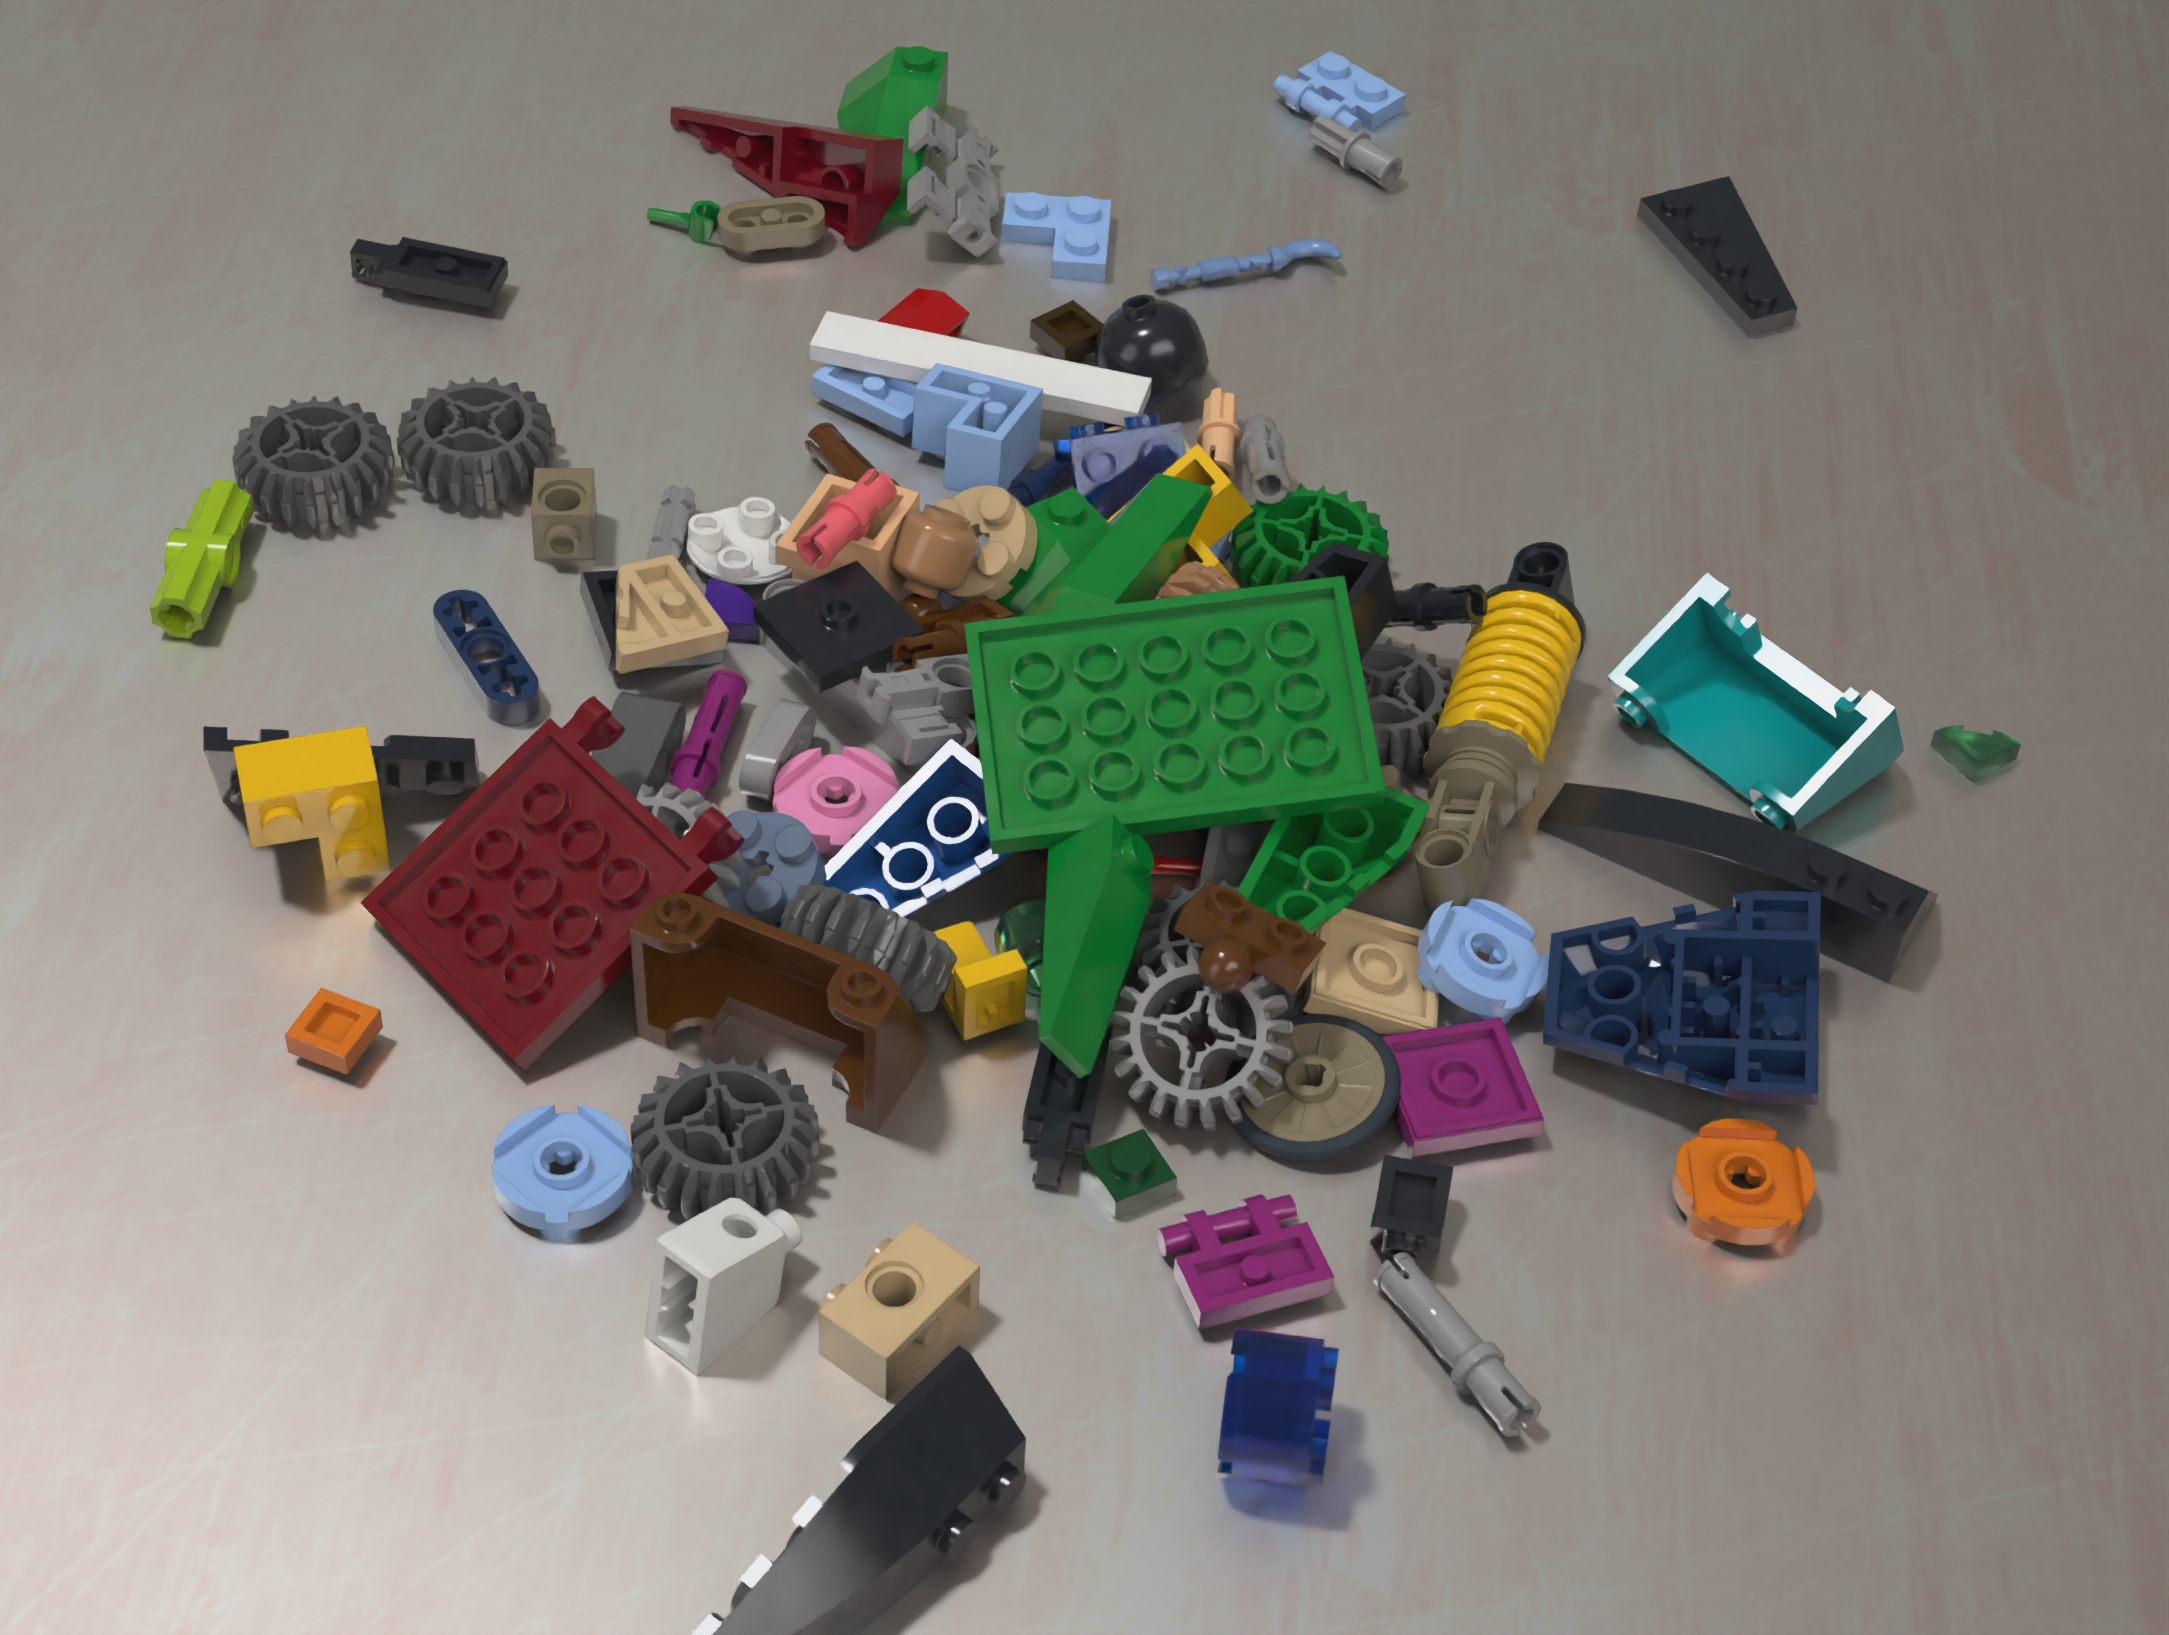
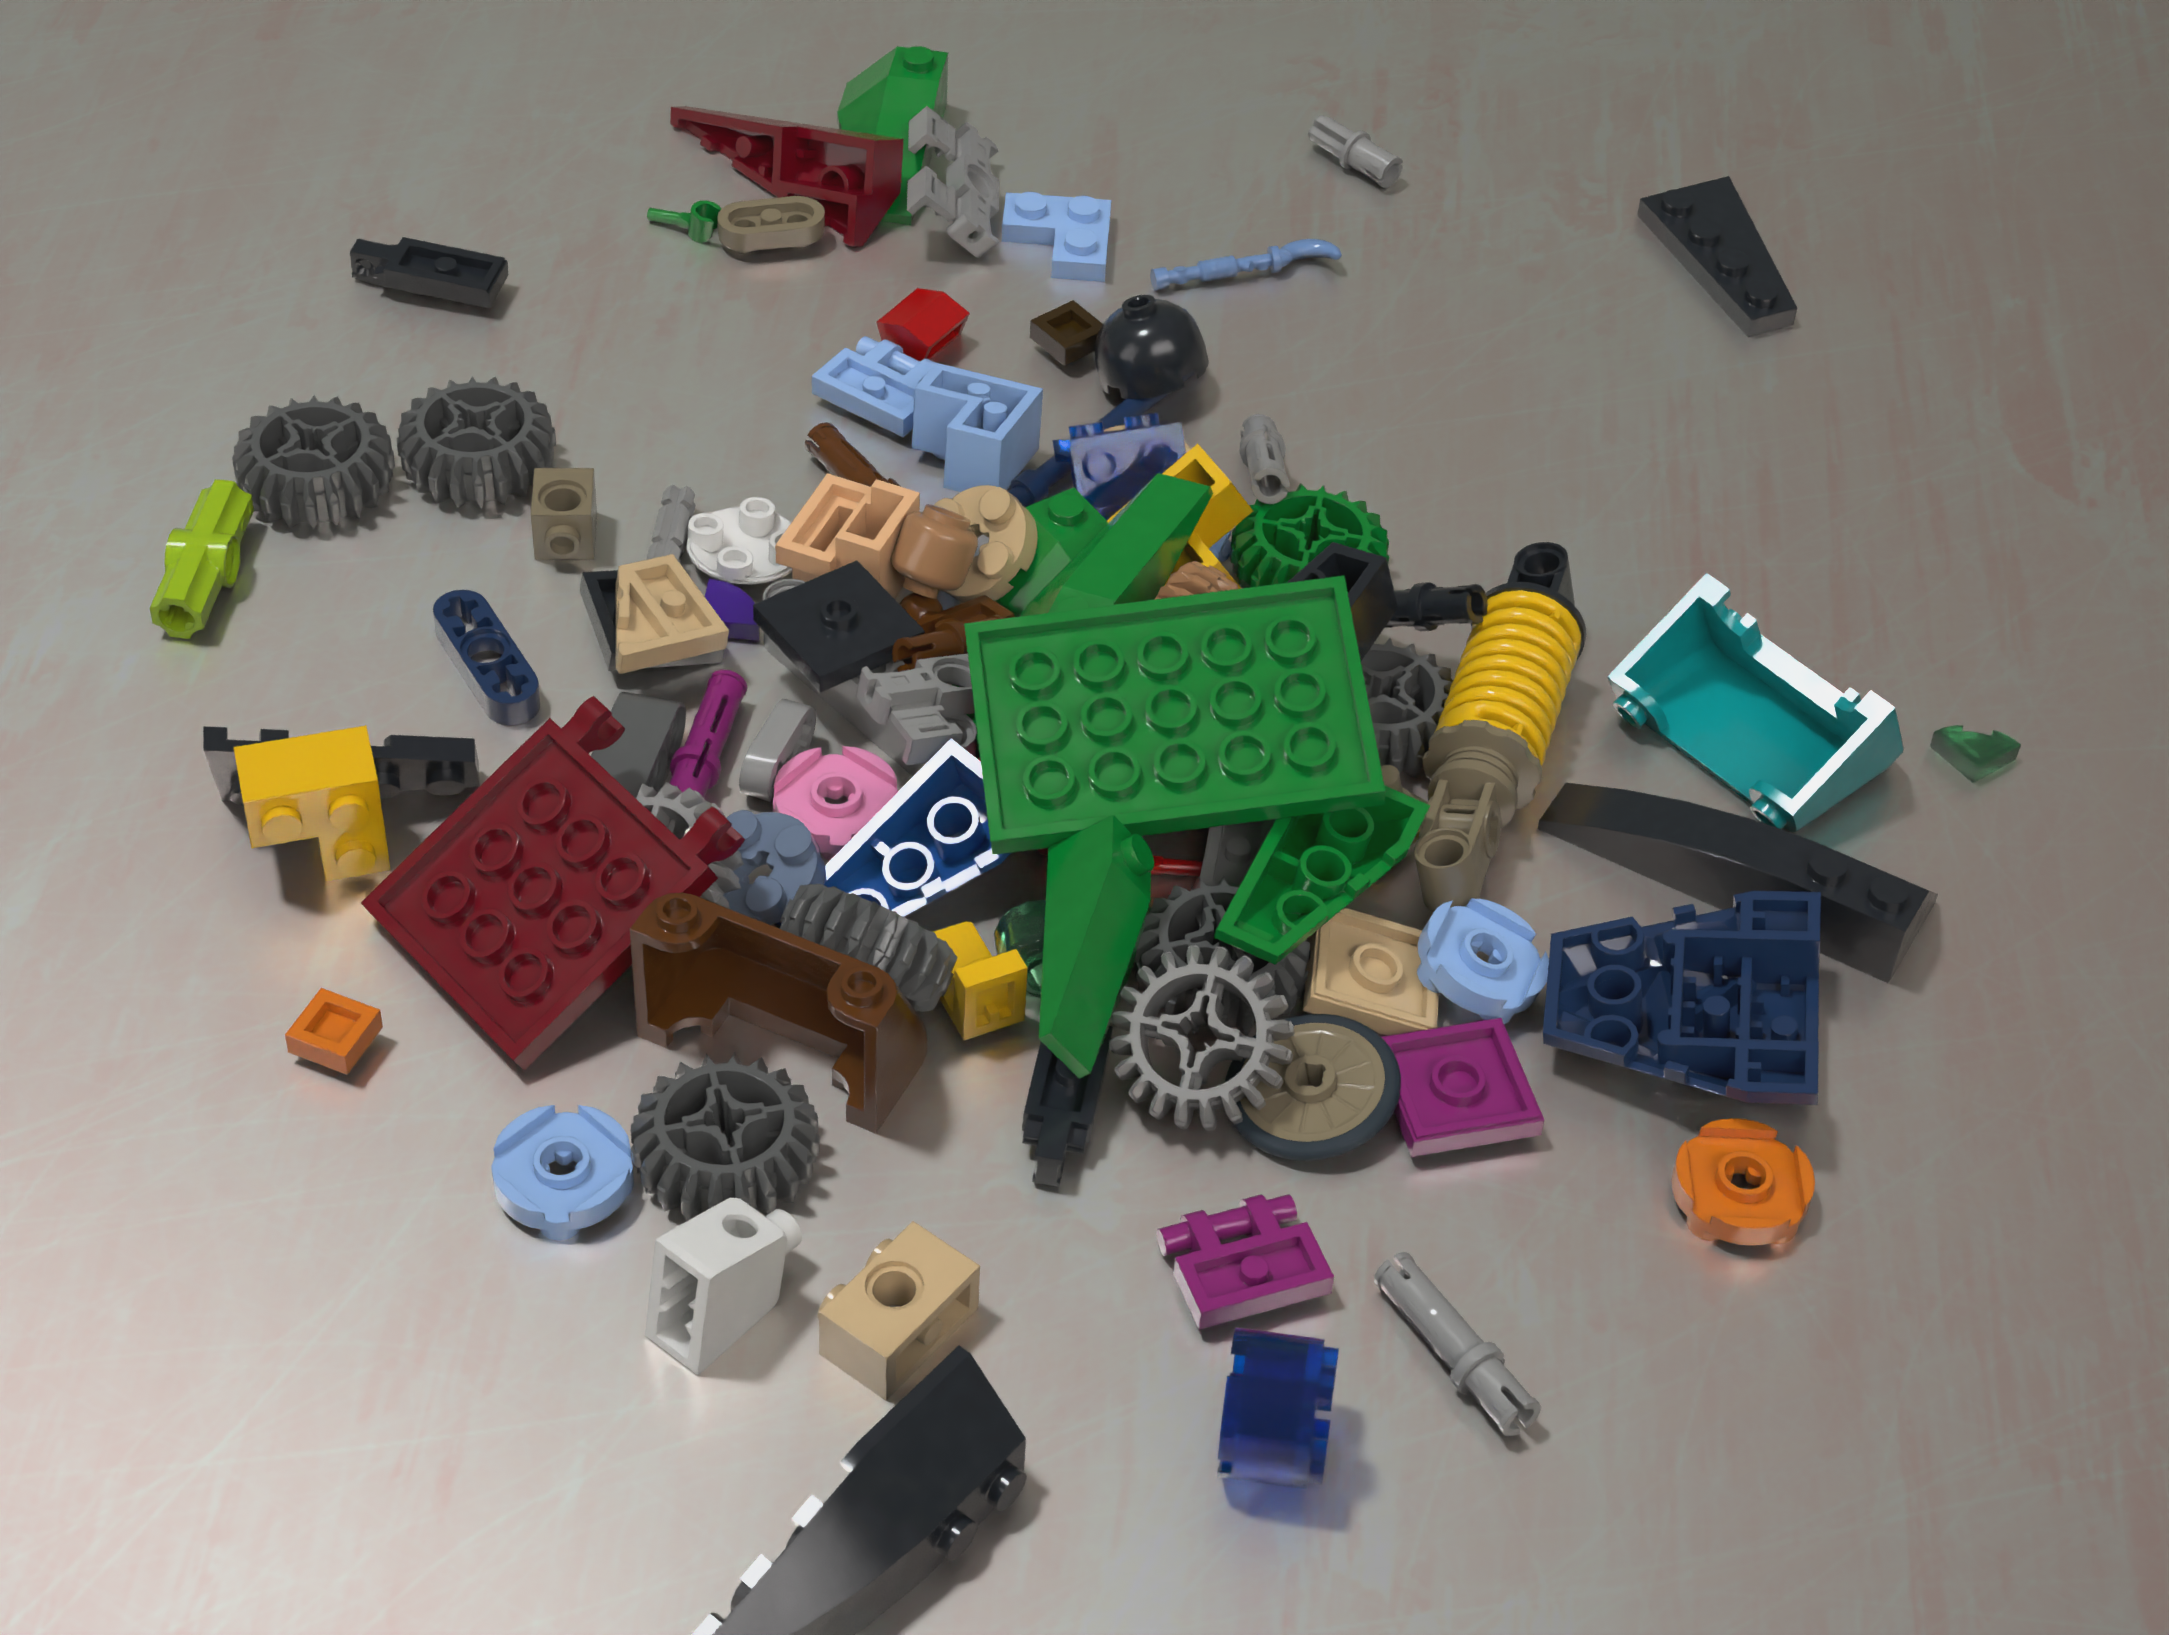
coral pin [796,469,897,569] -> none
white tile [809,311,1152,429] -> none
dark green plate [1081,1128,1177,1219] -> none
reddish brown plate [1174,881,1326,994] -> none
light nougat axle [1196,388,1242,482] -> none
light blue plate [1273,51,1406,133] -> none
black bracket [1370,1155,1453,1260] -> none

